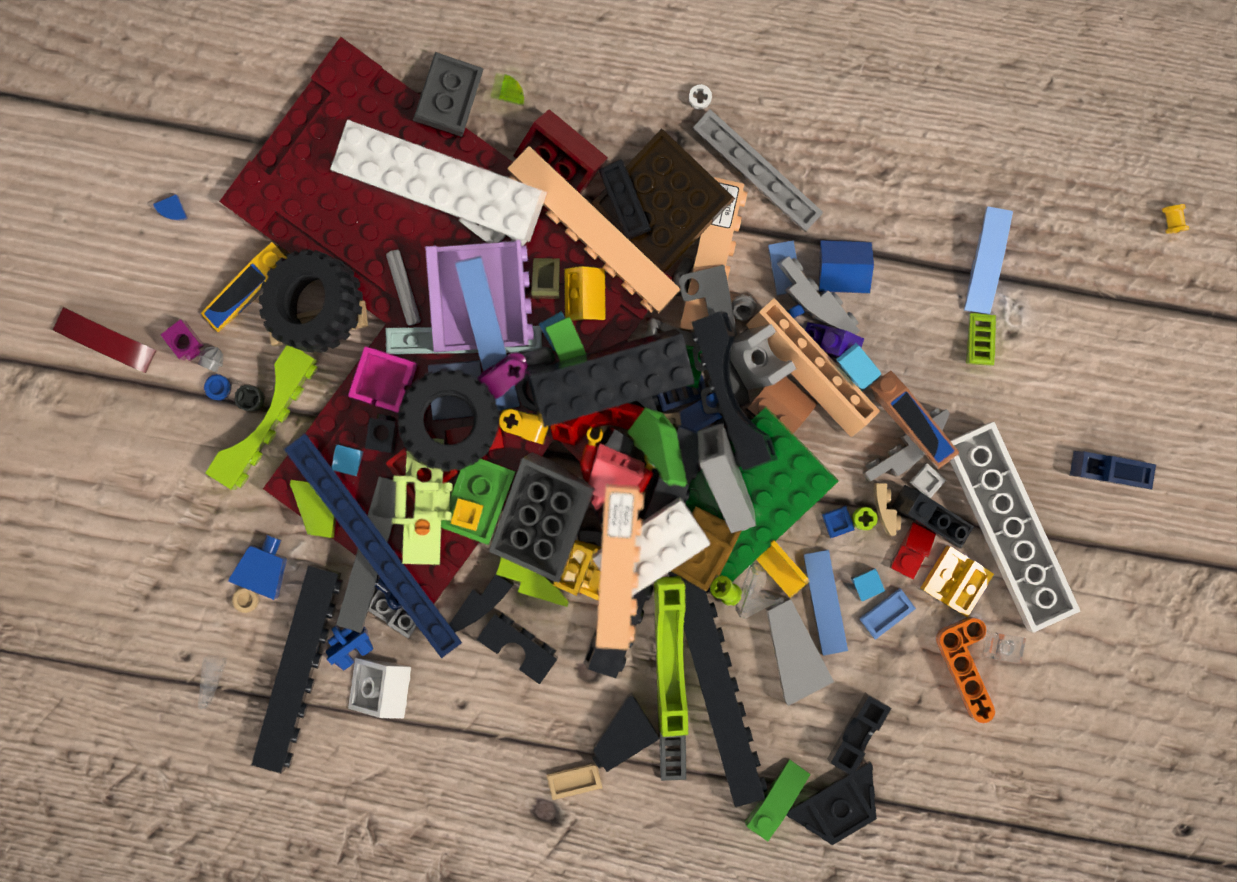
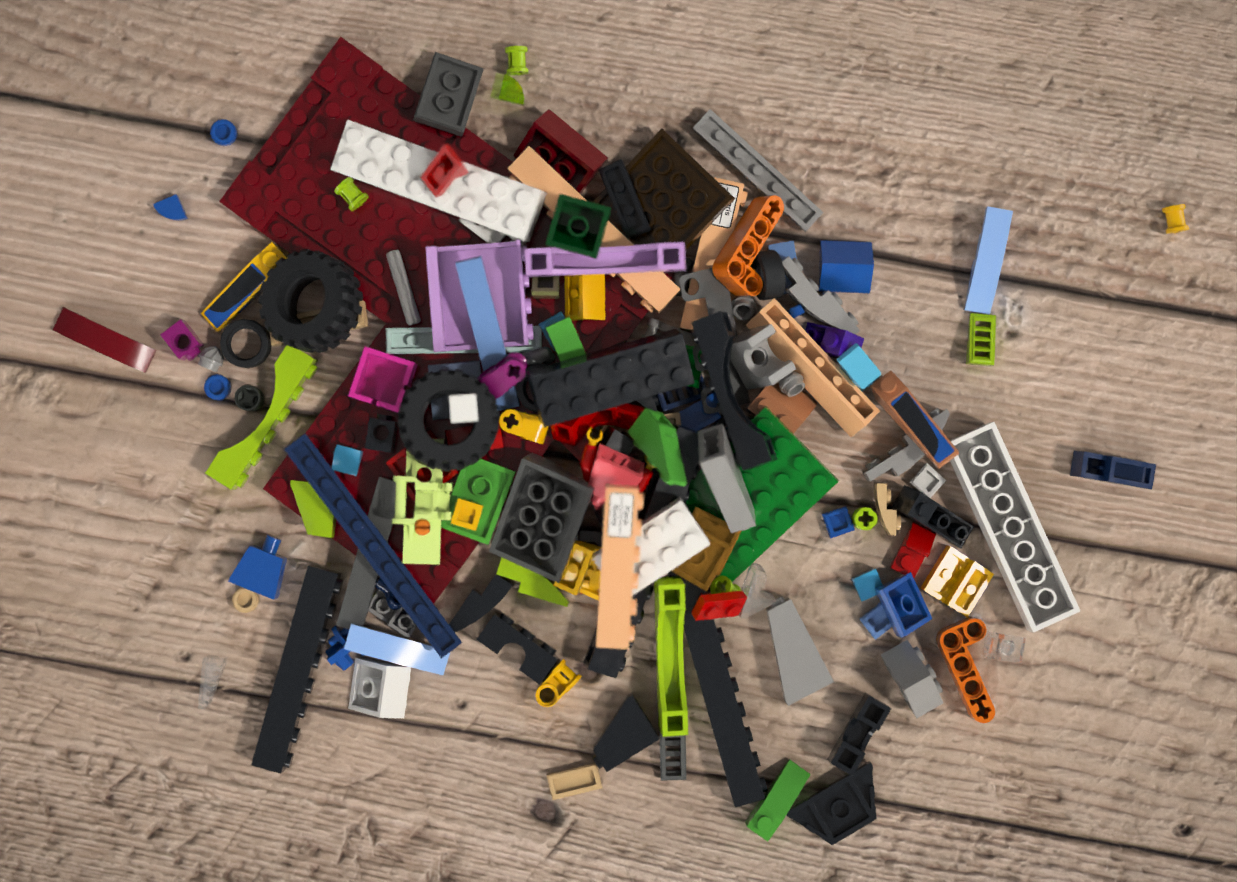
white bush [689,85,712,110] -> none
yellow panel [756,540,809,598] -> none
medium blue tile [803,550,848,656] -> none
none -> blue tile [210,119,237,146]
none -> black tyre [220,319,272,369]
none -> lime bush [334,177,369,211]
none -> light blue slope [344,623,450,675]
none -> red slope [420,144,469,198]
none -> white tile [449,394,478,424]
none -> lime bush [505,46,528,76]
none -> lavender arch [525,242,686,277]
none -> yellow piece [535,659,582,707]
none -> dark green slope [545,194,611,259]
none -> red plate [691,590,747,621]
none -> orange beam [712,195,784,296]
none -> black tyre [750,250,785,300]
none -> light grey plate [779,371,805,397]
none -> blue slope [875,572,932,638]
none -> light grey brick [881,640,943,718]

